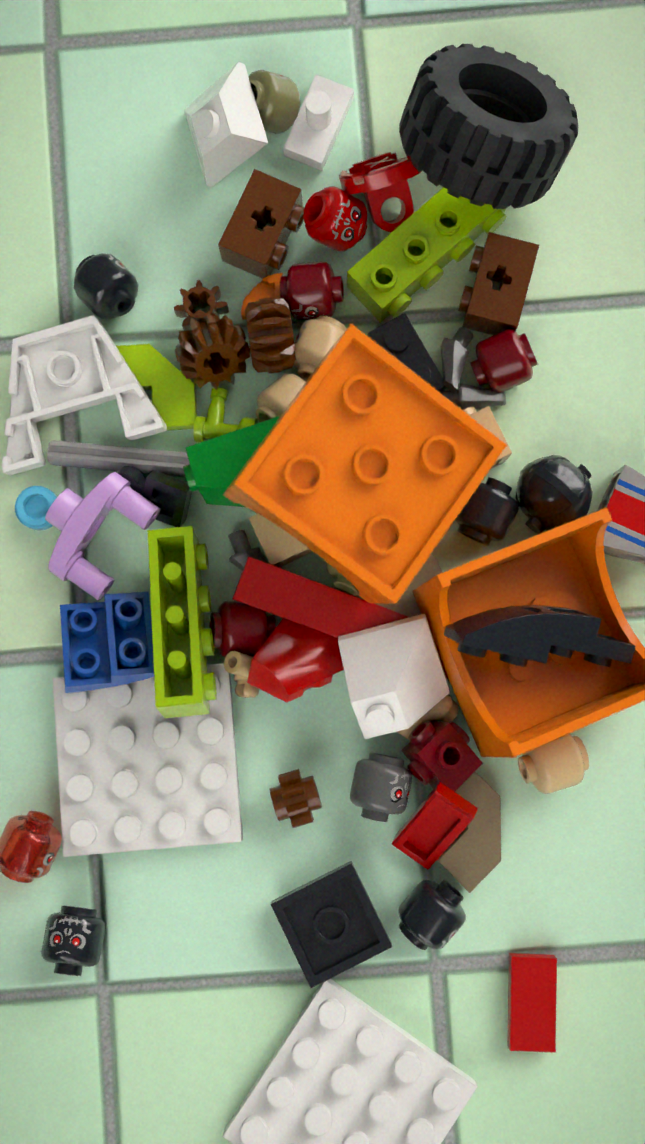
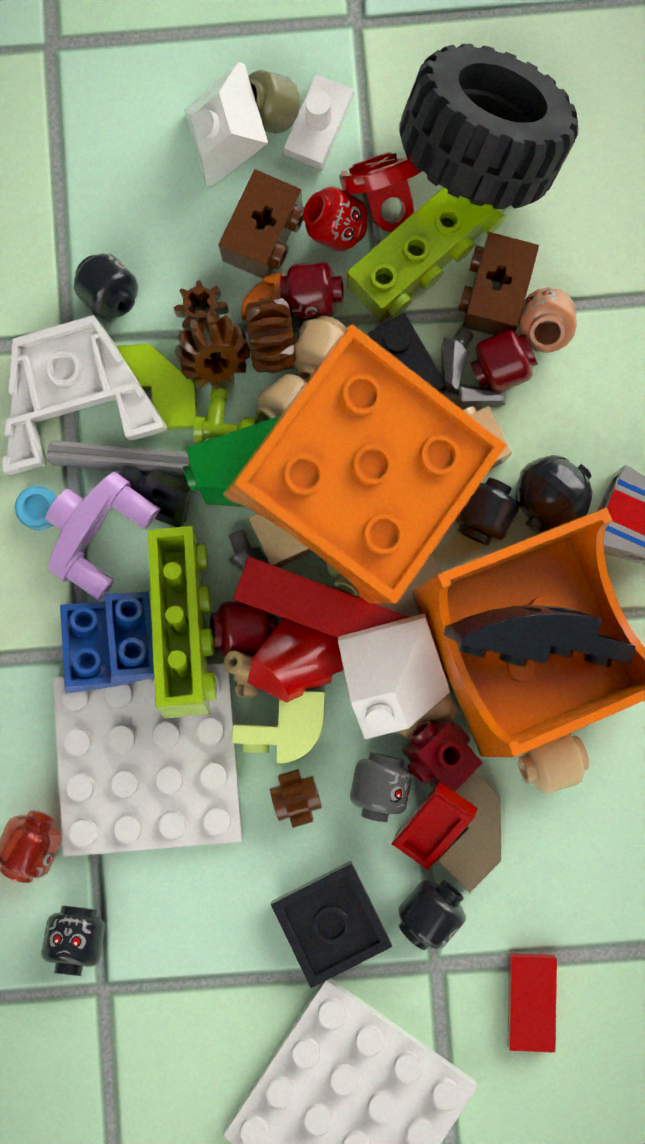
none -> yellowish green brick [232,691,325,764]
none -> nougat head [519,287,577,353]

